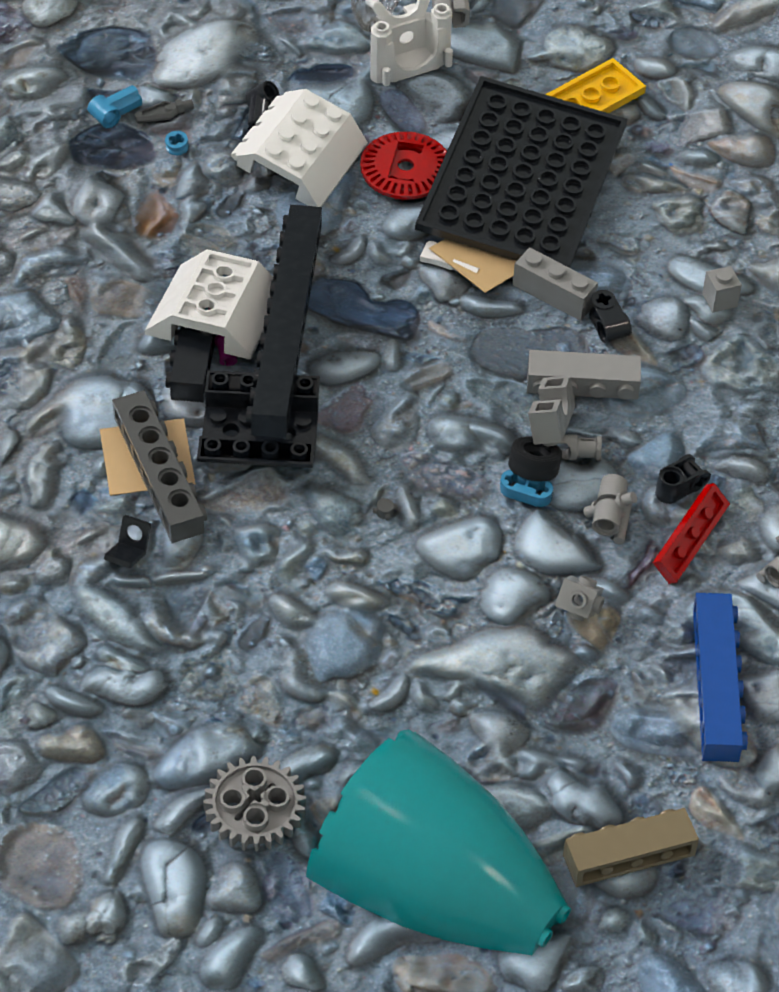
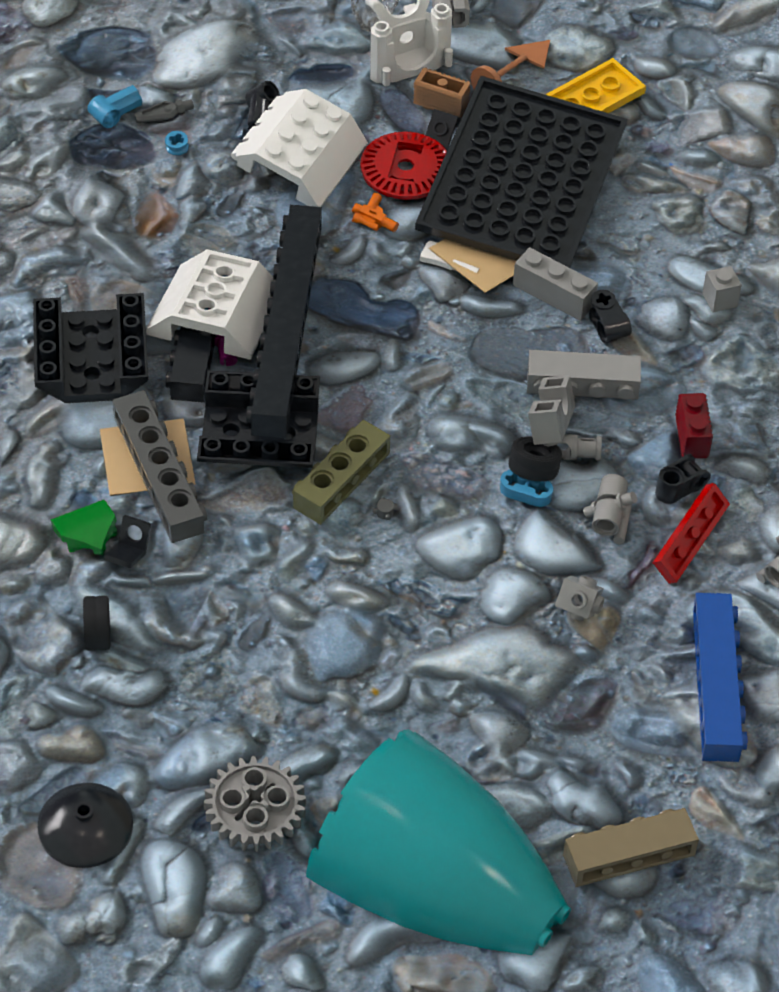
none -> black slope [33,293,149,403]
none -> black dish [38,783,133,868]
none -> green slope [51,499,118,555]
none -> black tyre [83,596,111,651]
none -> olive brick [292,419,391,525]
none -> orange piece [352,193,399,232]
none -> medium nougat brick [413,67,470,118]
none -> black bracket [425,109,461,150]
none -> nougat piece [470,40,550,89]
none -> dark red brick [675,393,713,459]

